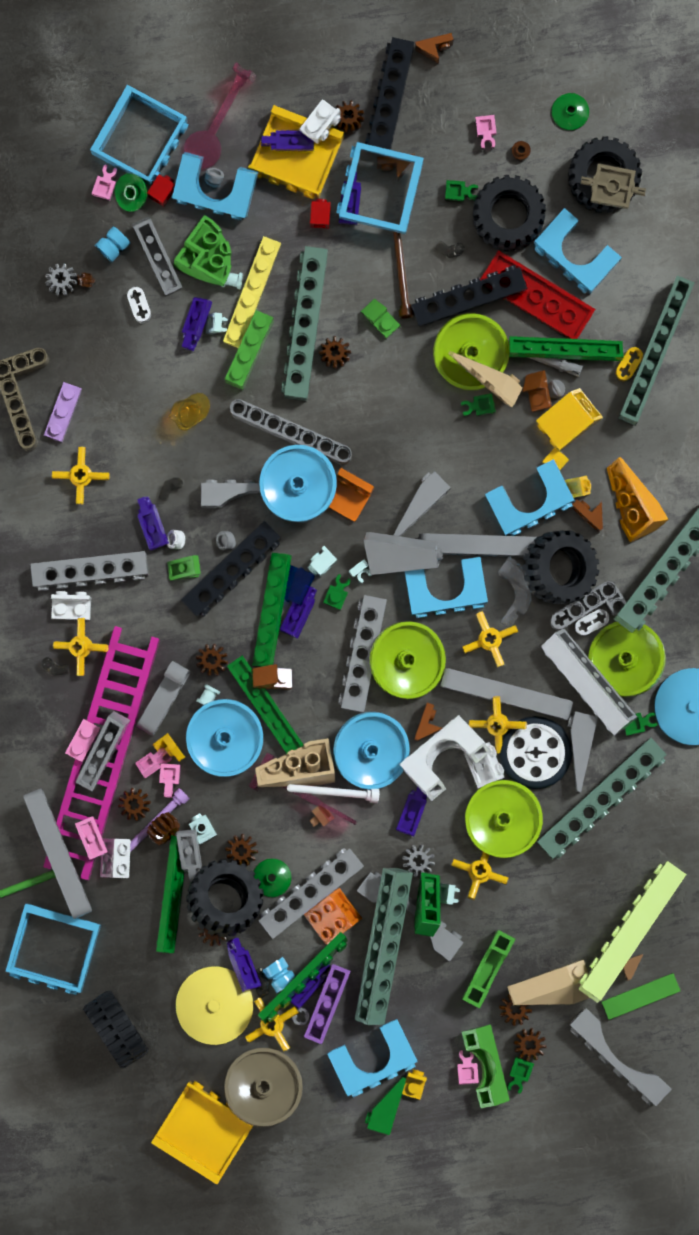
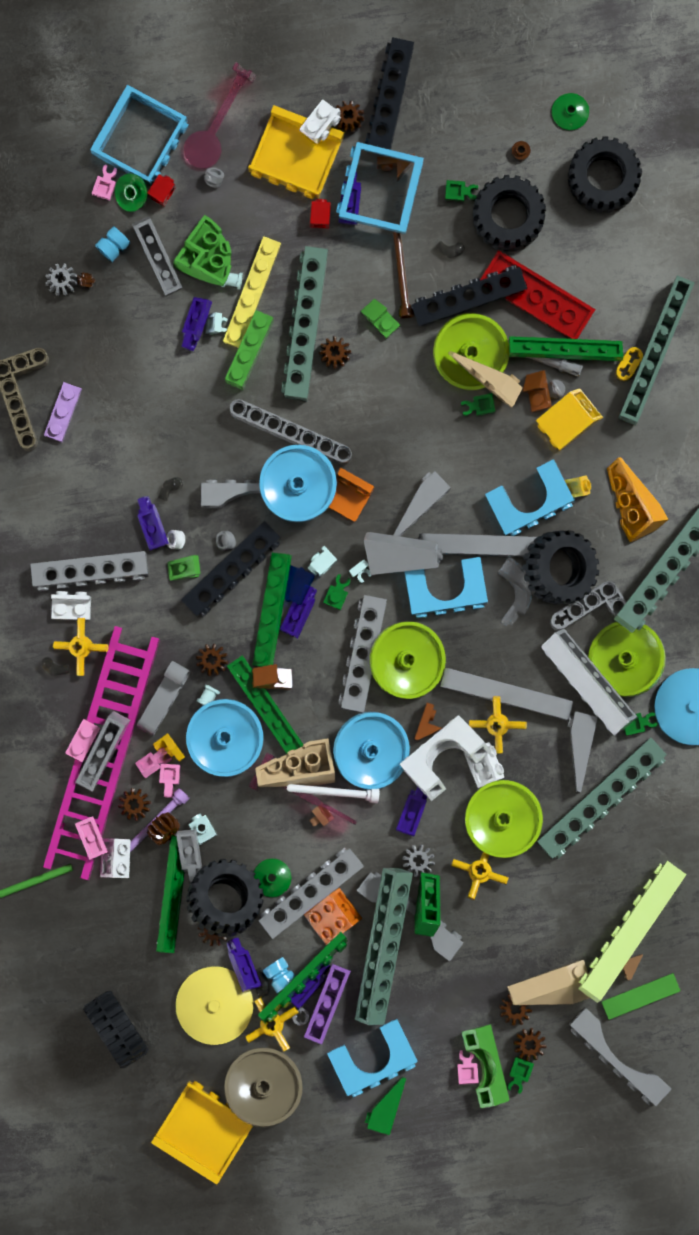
medium azure window [6,904,101,995] -> none
light grey beam [23,788,92,919] -> none
yellow bar [52,447,110,505] -> none
white beam [127,287,151,323] -> none
clear yellow piece [168,393,210,430] -> none
medium azure arch [172,152,258,220] -> none
reddish brown gear [225,834,258,866] -> none
dark purple hinge [261,130,314,151] -> none
yellow bracket [402,1069,427,1100] -> none
dark orange slope [415,33,454,64] -> none
light aqua tile [440,883,460,905] -> none
yellow bar [462,611,518,667] -> none
bright green arch [462,930,515,1008] -> none
bright pink plate [475,115,496,150] -> none
wedge [499,716,572,789] -> none
medium azure arch [533,208,622,295] -> none
yellow tile [542,448,569,470] -> none
dark orange slope [571,499,603,533] -> none
white beam [575,609,609,636] -> none
dark tan plate [580,164,646,209] -> none

